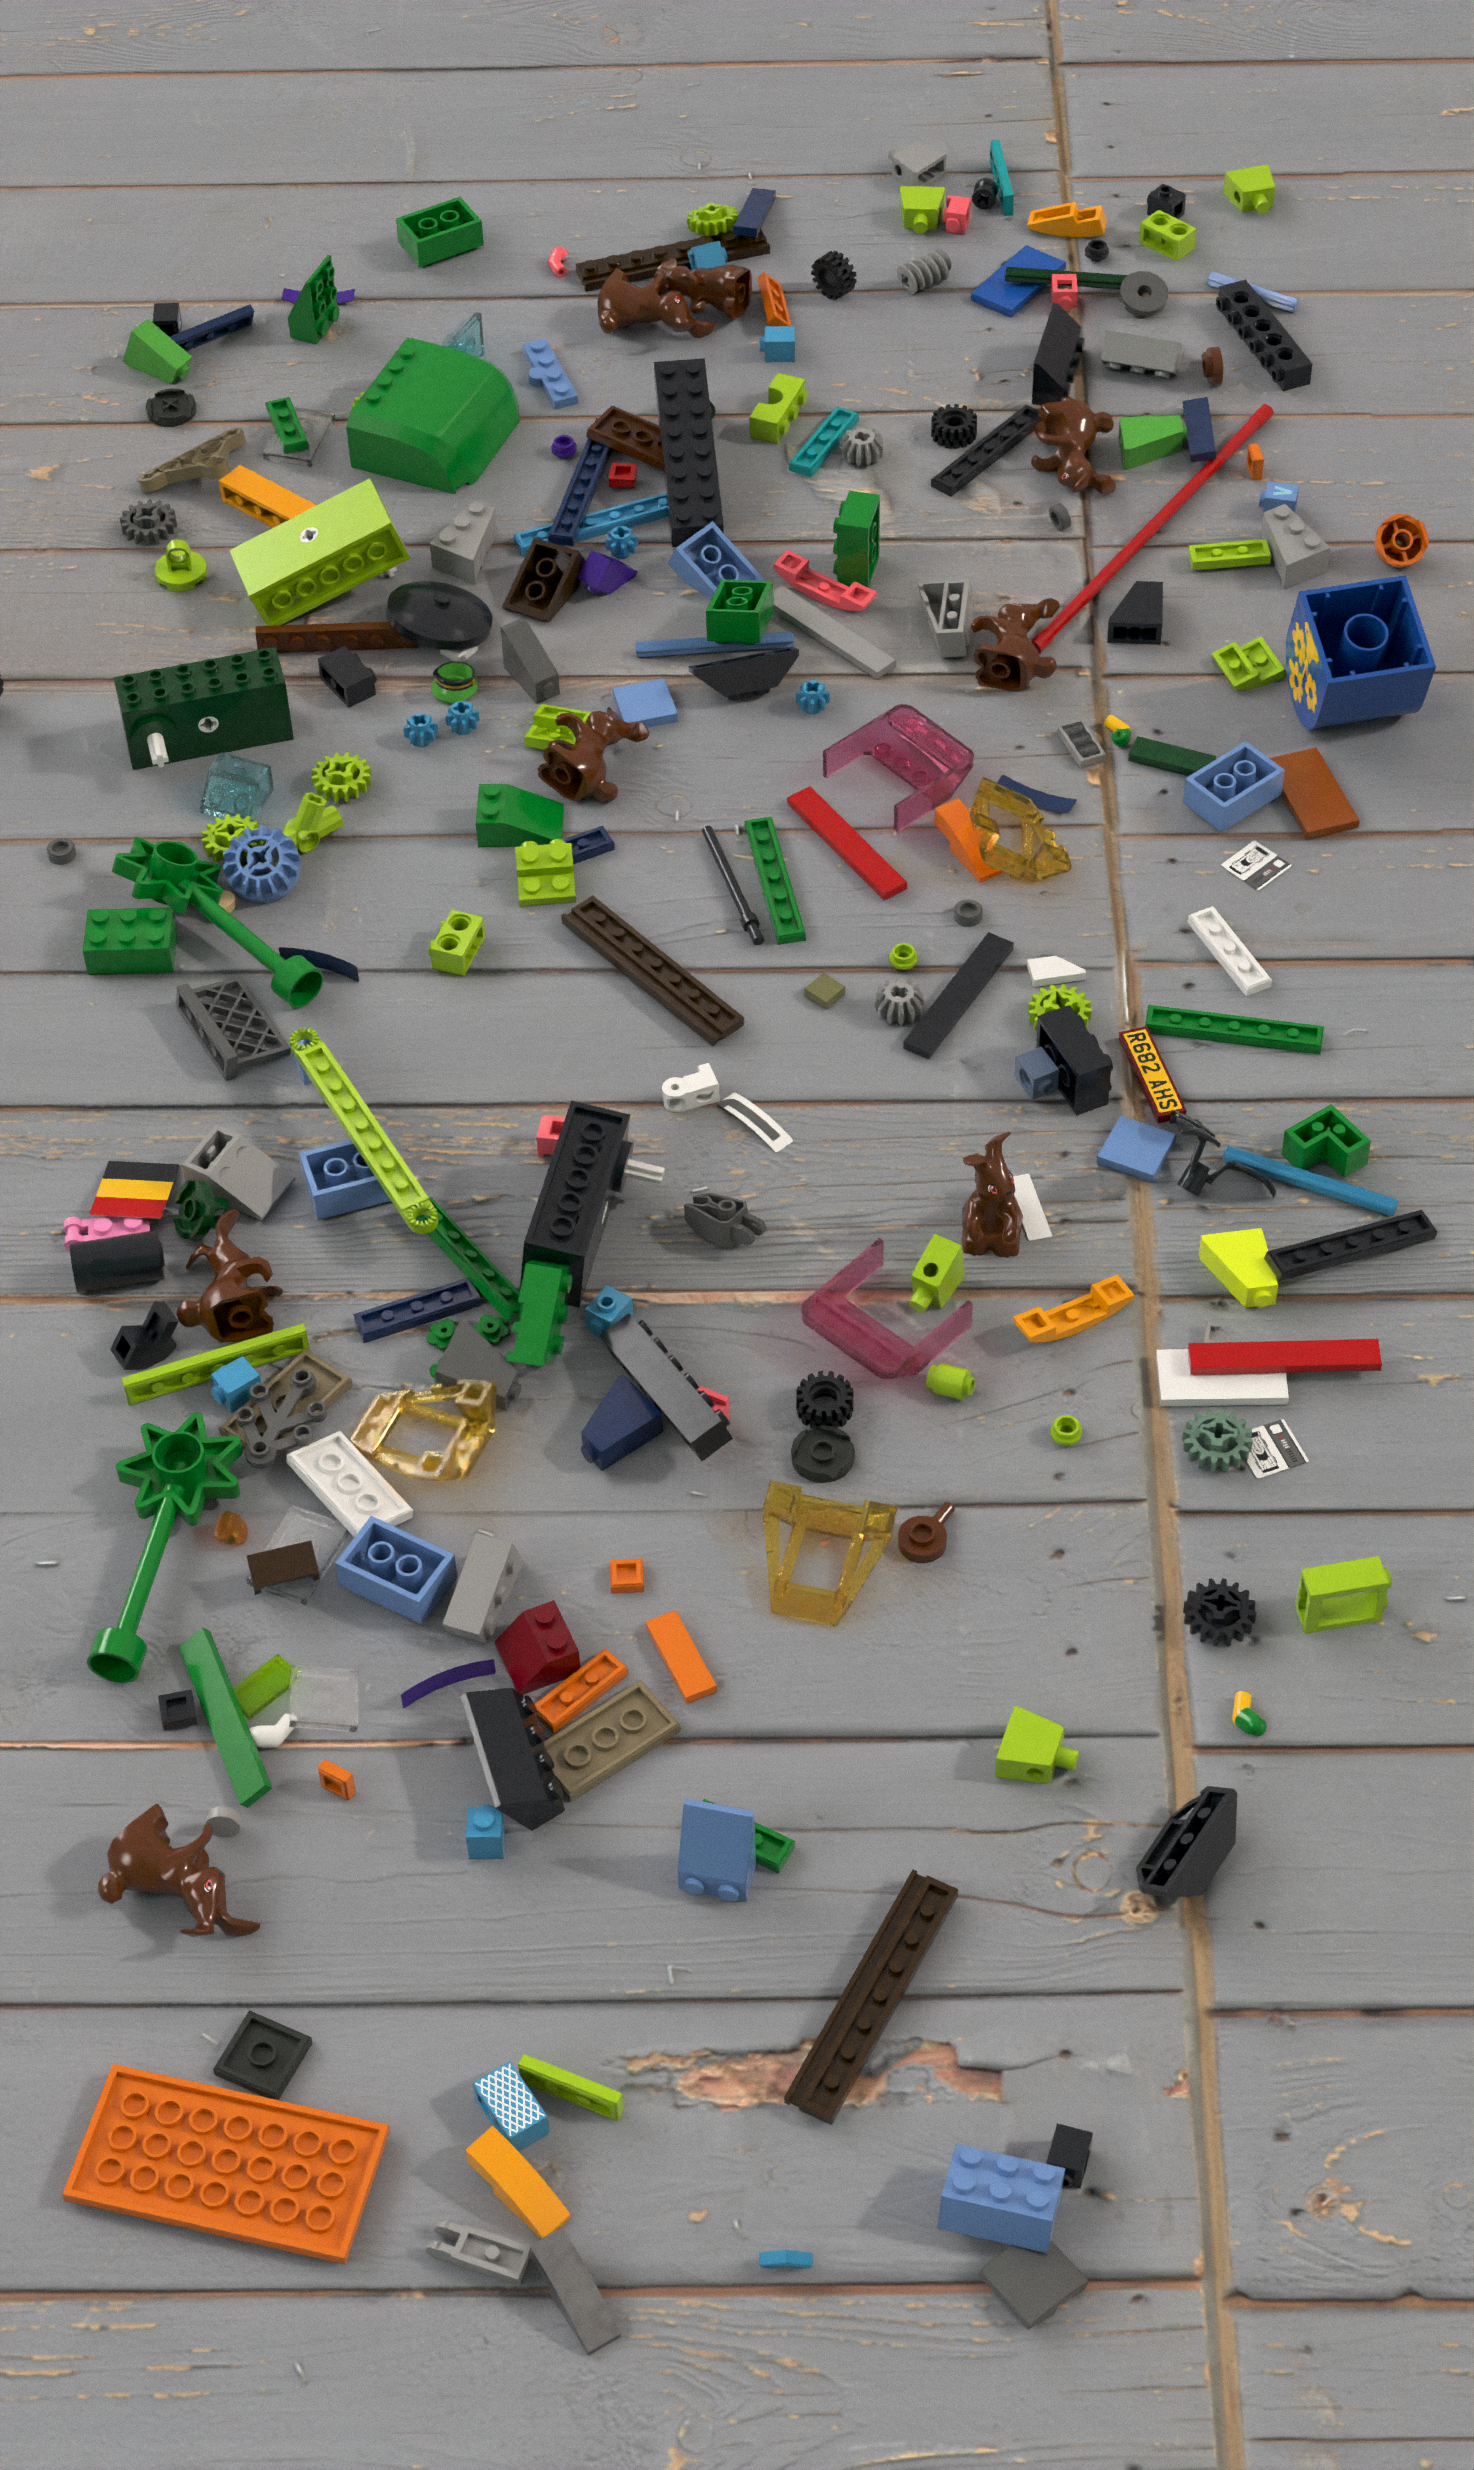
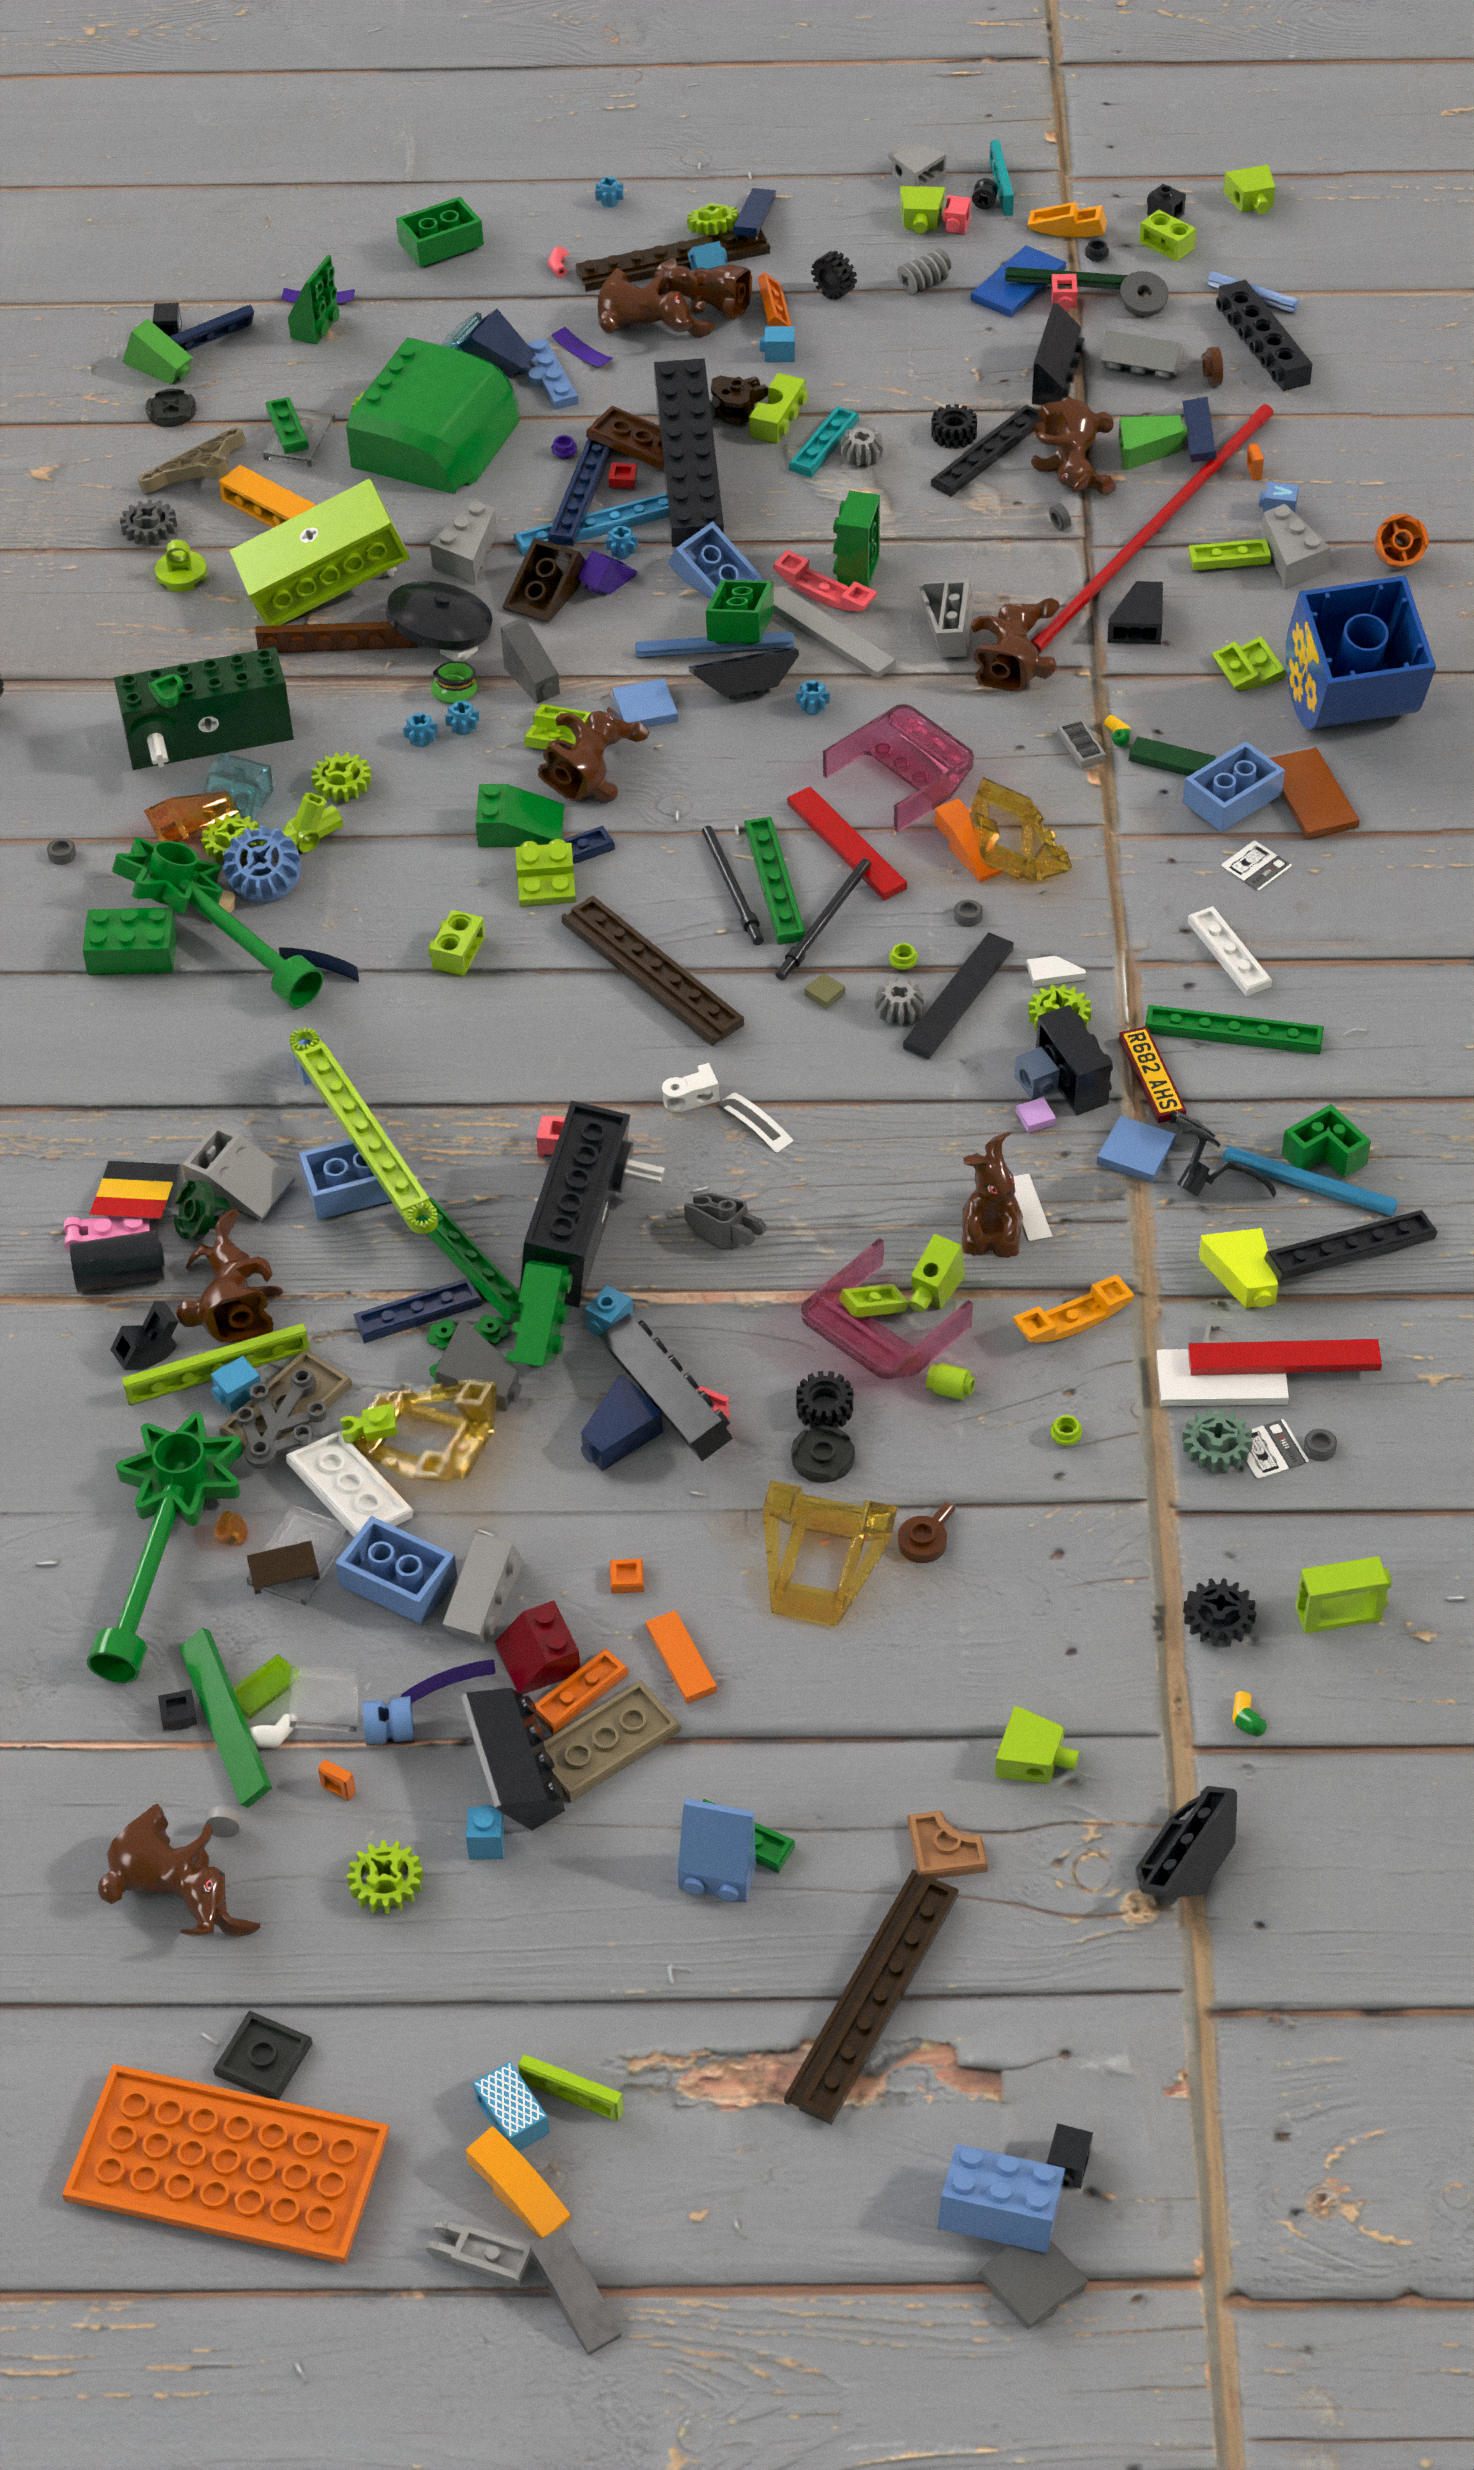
dark grey fence [176,976,291,1081] -> none
black brick [318,646,377,708] -> none
dark azure tile [760,2250,813,2269] -> none
dark blue sticker [994,775,1077,813] -> none
none -> clear orange slope [144,790,239,842]
none -> green tile [148,674,184,708]
none -> lime plate [340,1403,398,1442]
none -> lime gear [347,1840,424,1914]
none -> medium blue wheel [362,1696,414,1745]
none -> dark blue slope [458,309,536,378]
none -> dark purple sticker [551,327,613,367]
none -> dark azure gear [595,177,624,207]
none -> dark brown hinge [711,375,768,425]
none -> black bar [776,858,871,981]
none -> lime plate [839,1284,909,1318]
none -> medium nougat tile [907,1811,988,1879]
none -> lavender tile [1016,1097,1056,1133]
none -> dark grey tile [1304,1429,1337,1461]

